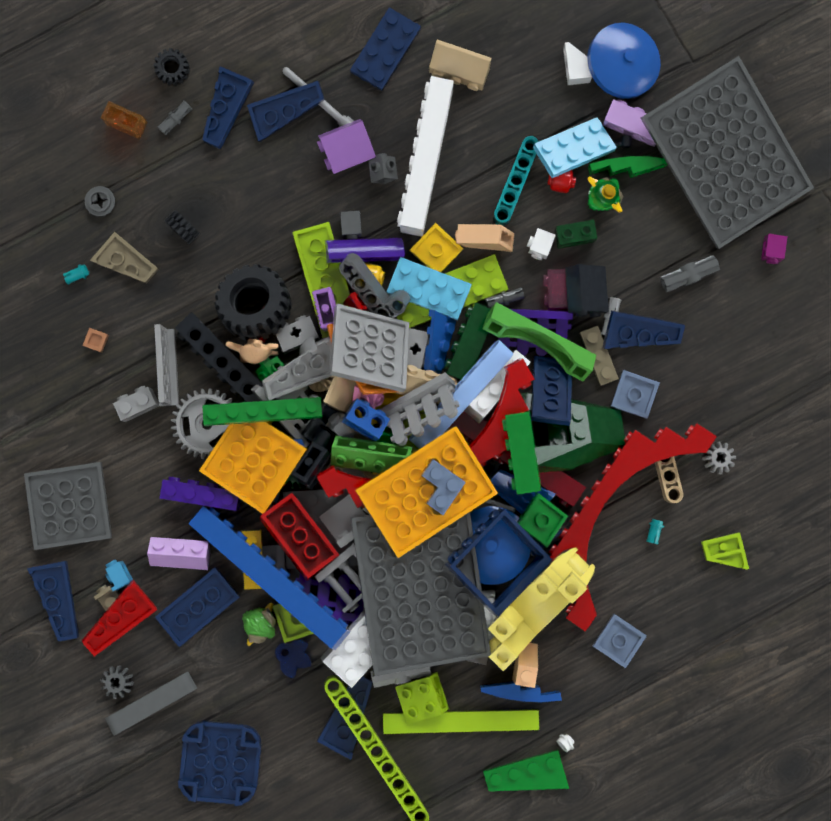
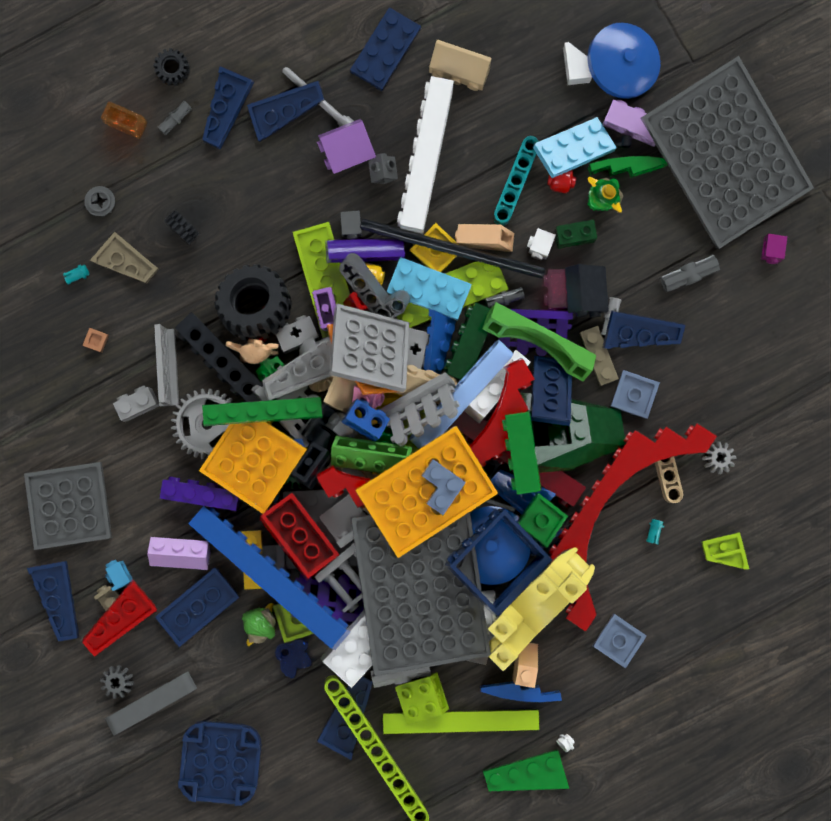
none -> black axle [360,219,545,279]

